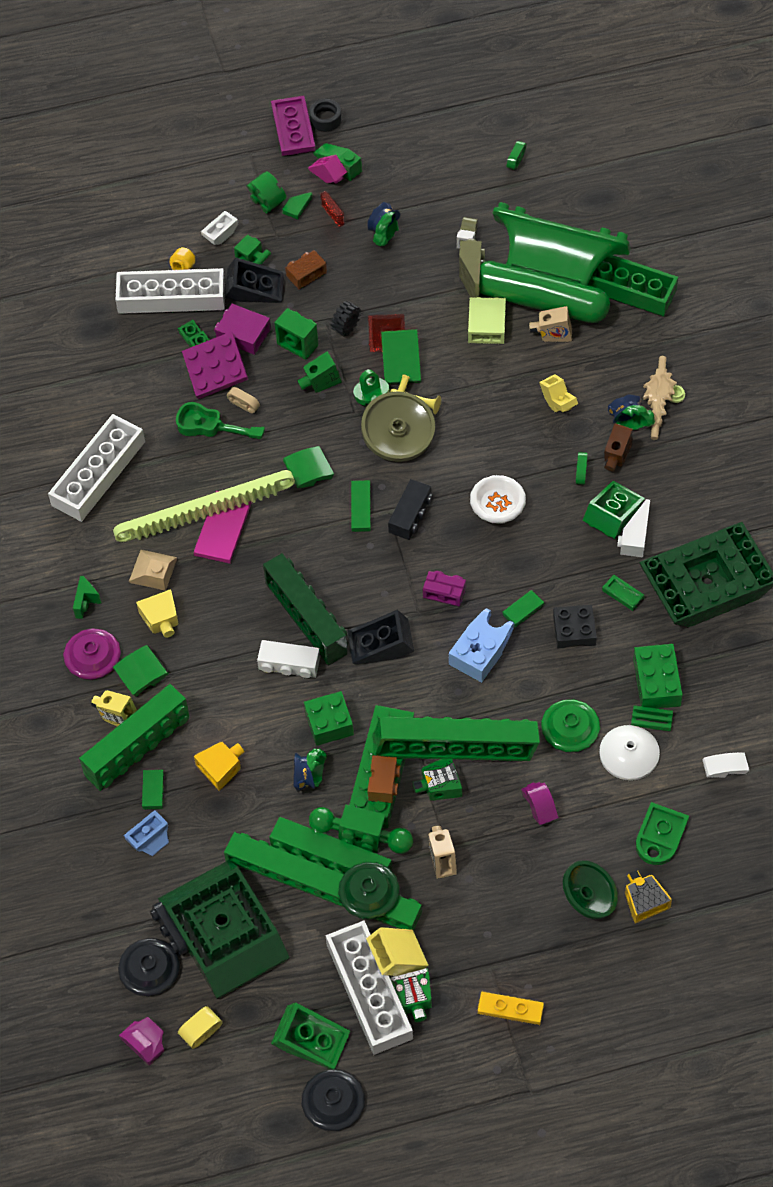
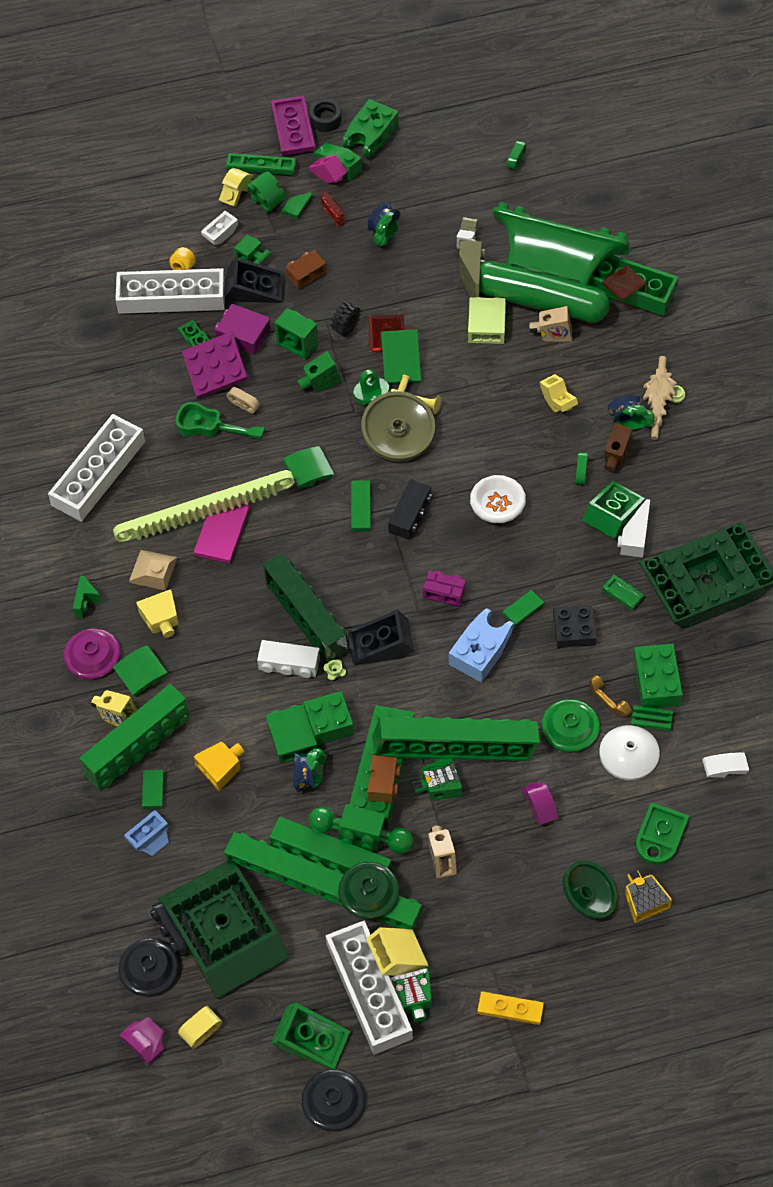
none -> light yellow brick [219,168,253,207]
none -> green plate [226,153,296,175]
none -> green brick [266,704,317,764]
none -> yellowish green plate [324,660,346,680]
none -> green brick [342,99,399,158]
none -> pearl gold bar [589,675,632,717]
none -> clear red piece [602,265,646,301]

